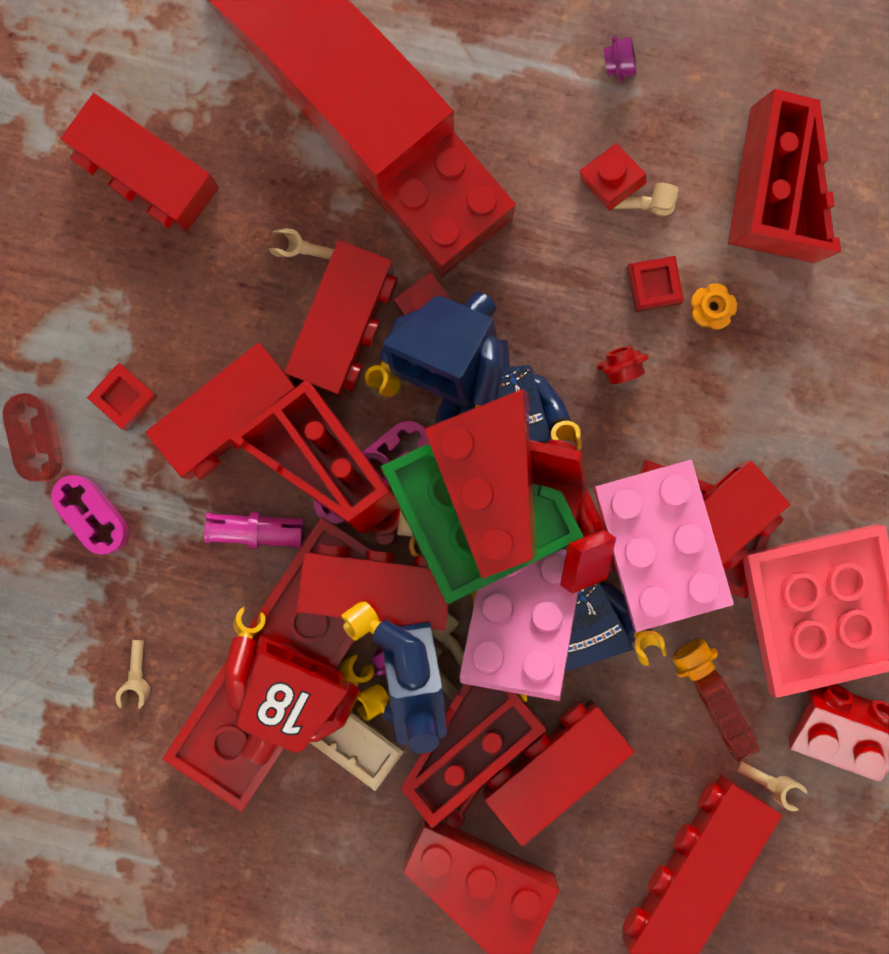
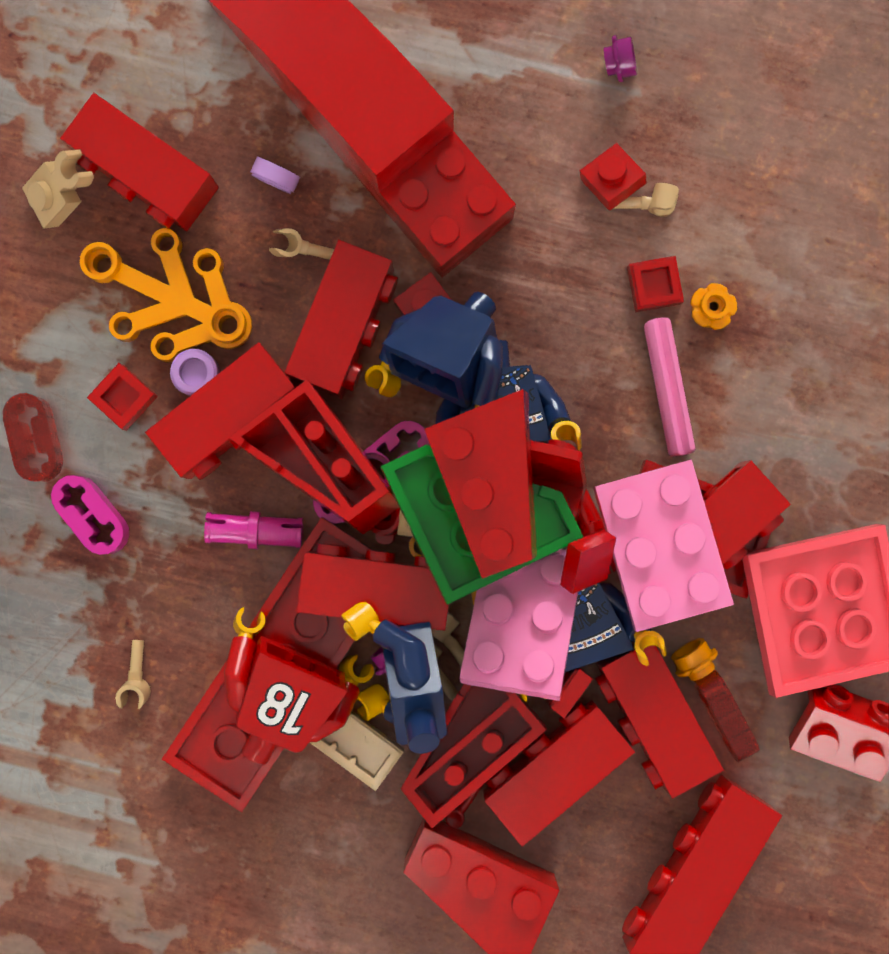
red plate [596,346,649,384] -> none
red wedge [728,89,841,263] -> none
tan hand [736,761,807,812] -> none
none -> tan plate [22,150,94,229]
none -> light orange plant [80,228,252,362]
none -> lavender tile [170,349,220,396]
none -> lavender tile [250,157,300,194]
none -> red tile [546,667,593,718]
none -> red brick [594,642,724,799]
none -> bright pink axle [644,317,695,457]

